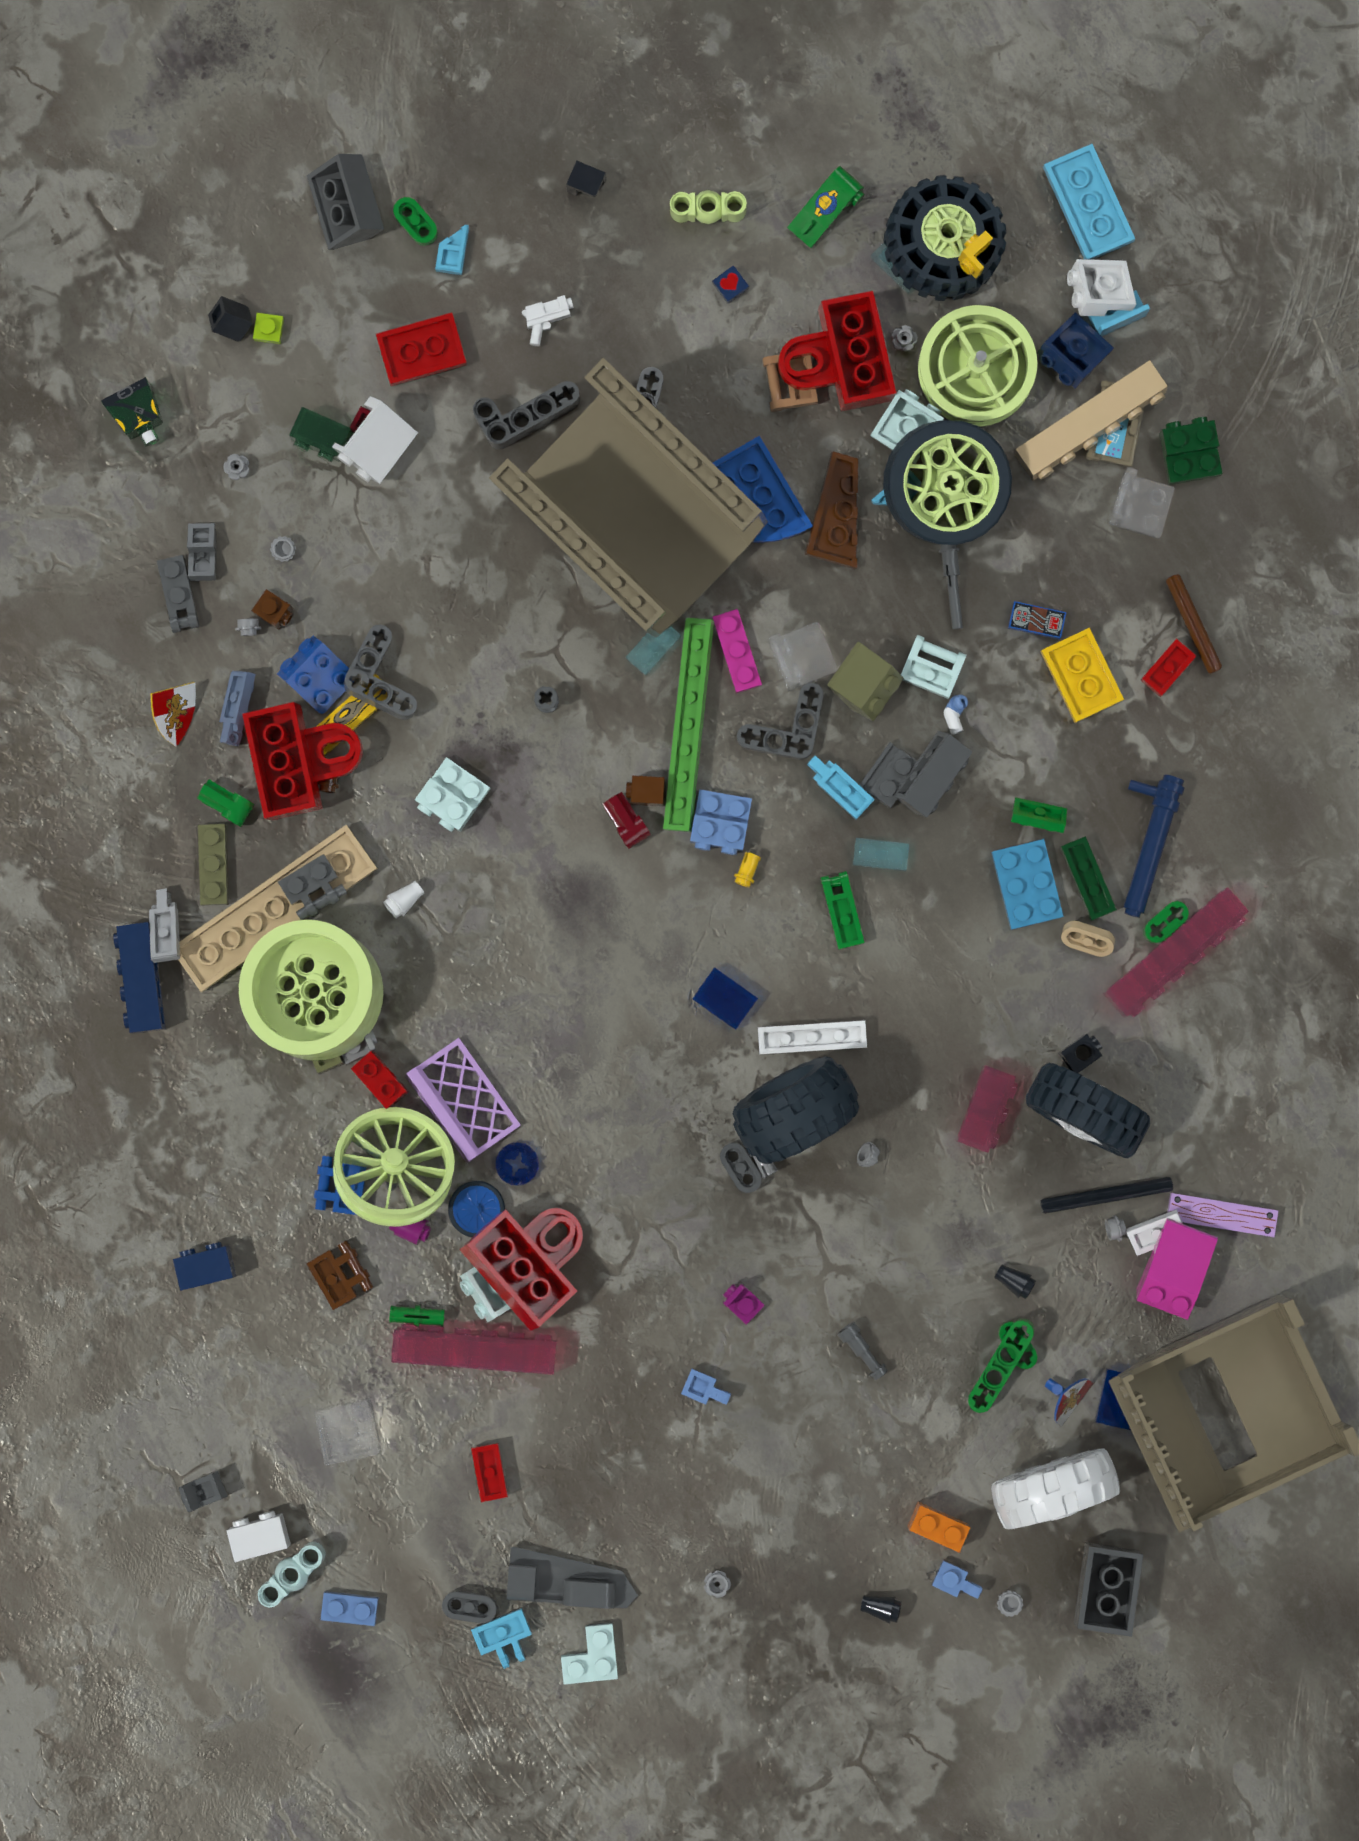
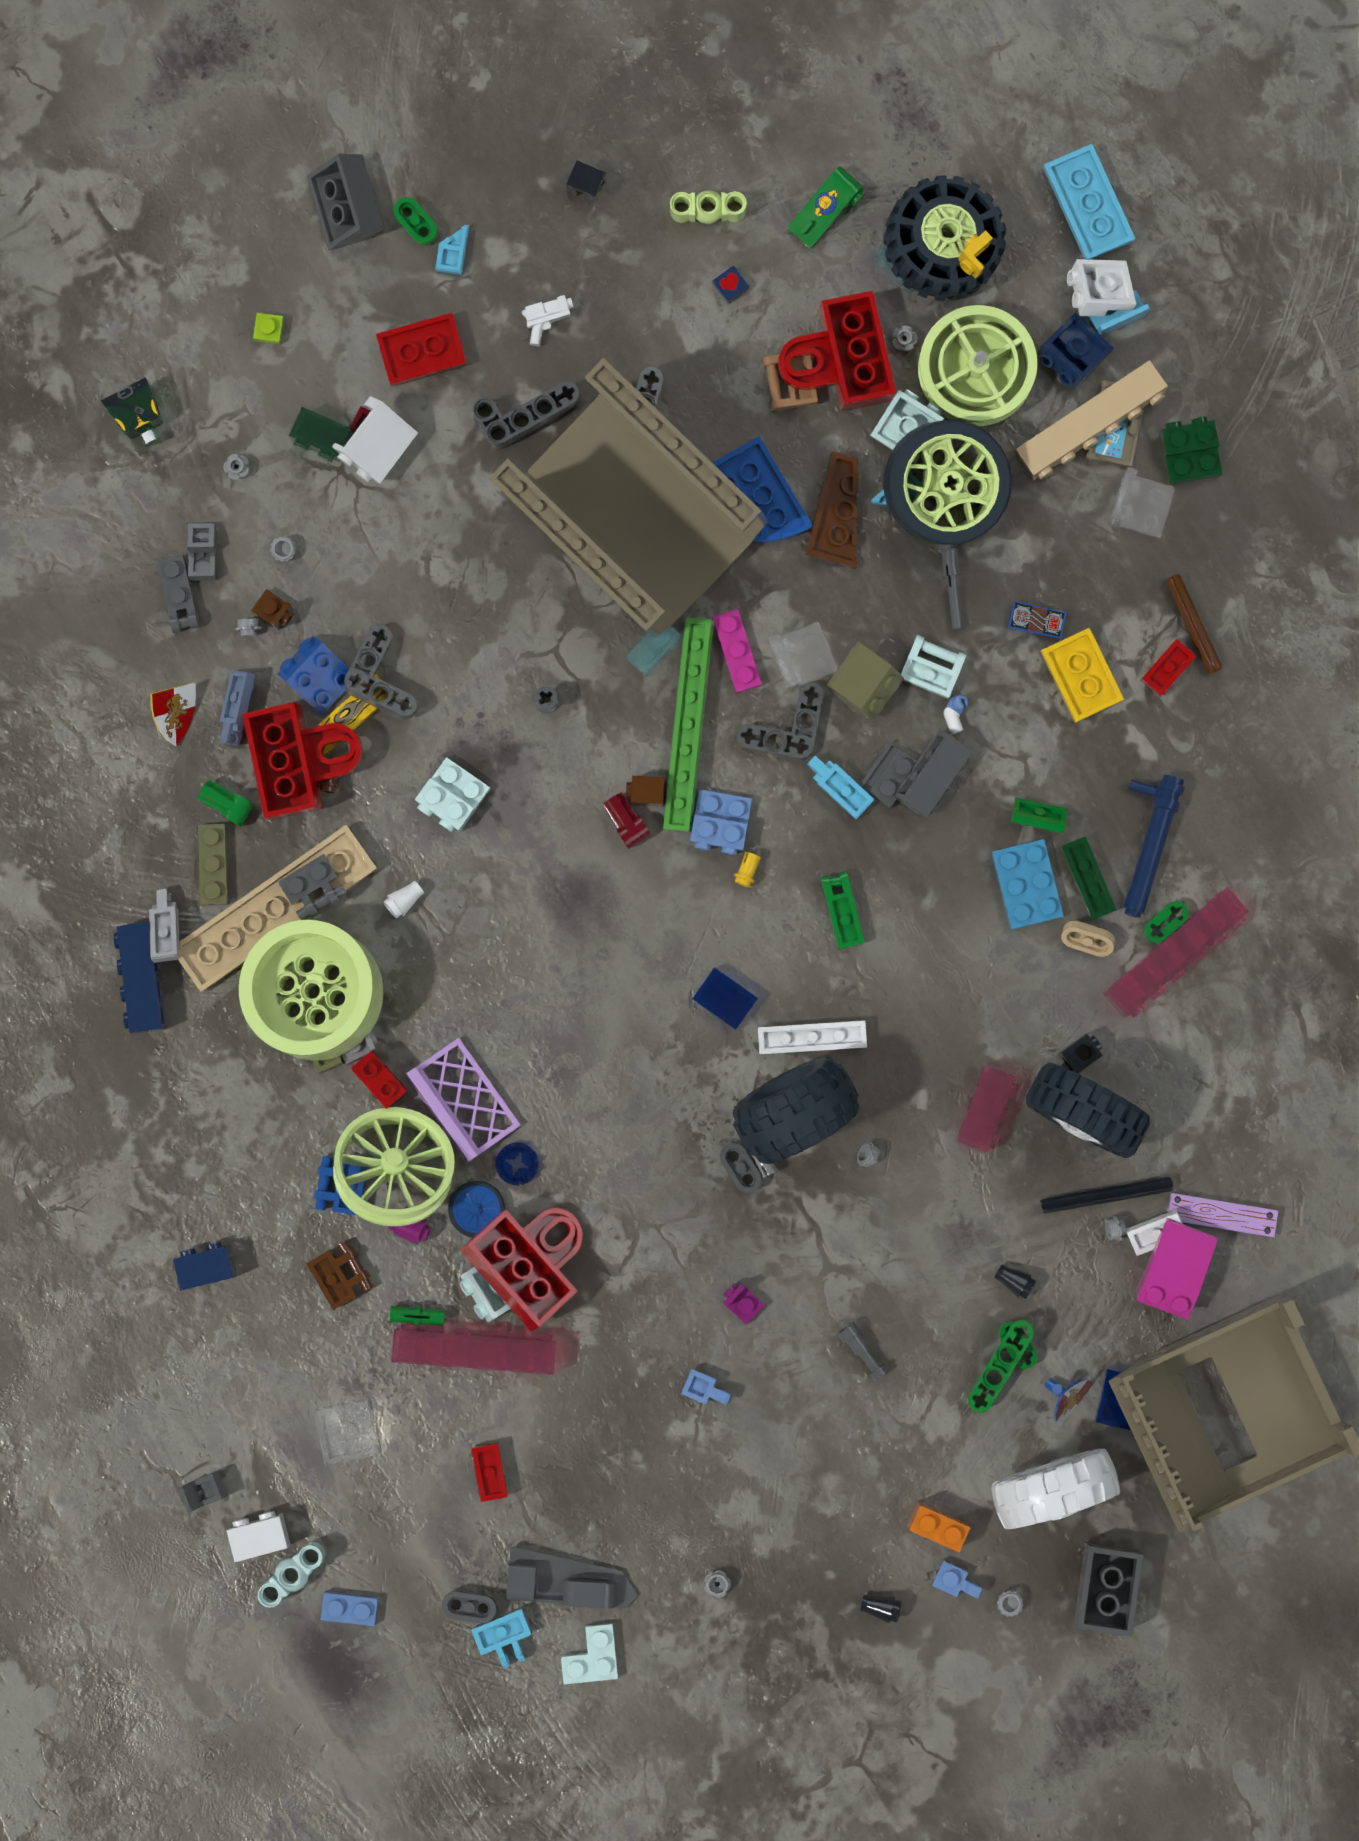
black panel [208,296,253,342] -> none
clear light blue plate [853,838,909,871] -> none

